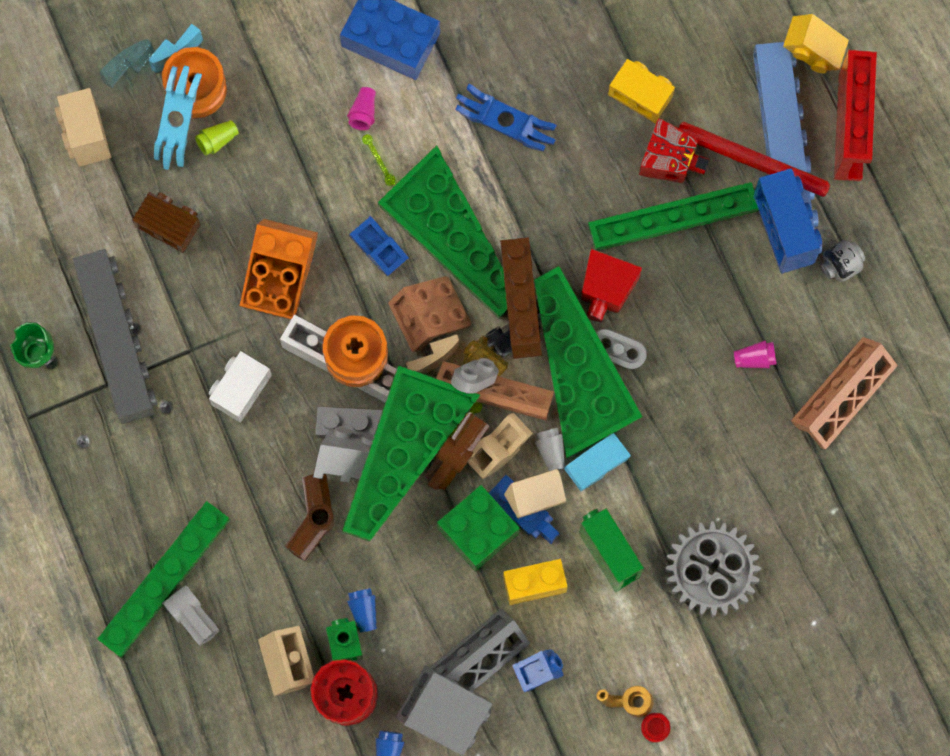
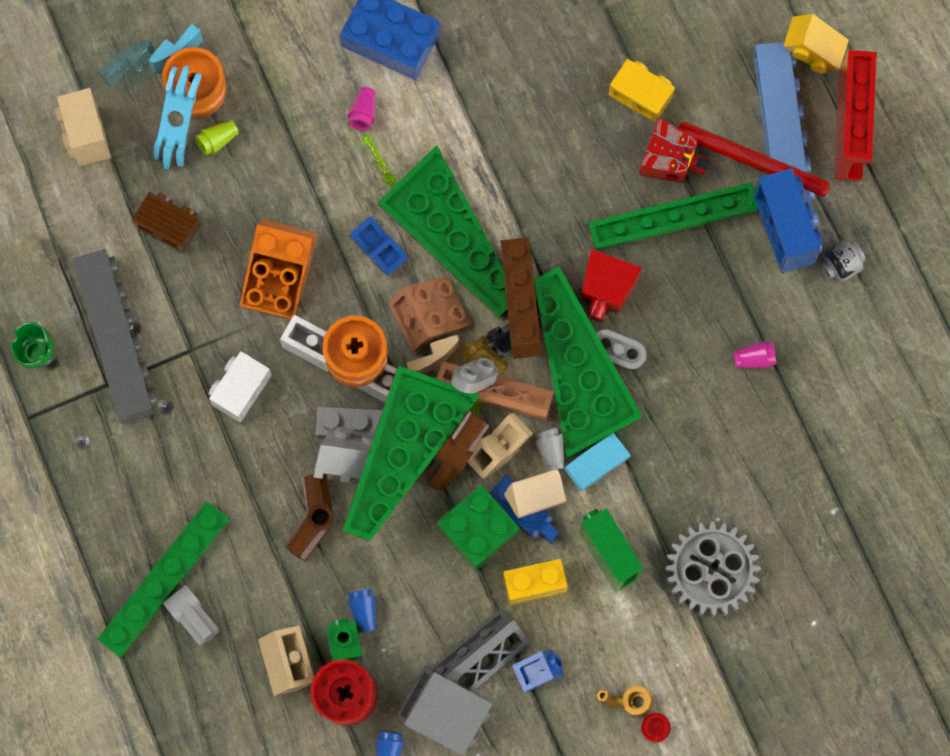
blue piece [455,84,557,151] -> none
nougat fence [791,337,898,450] -> none

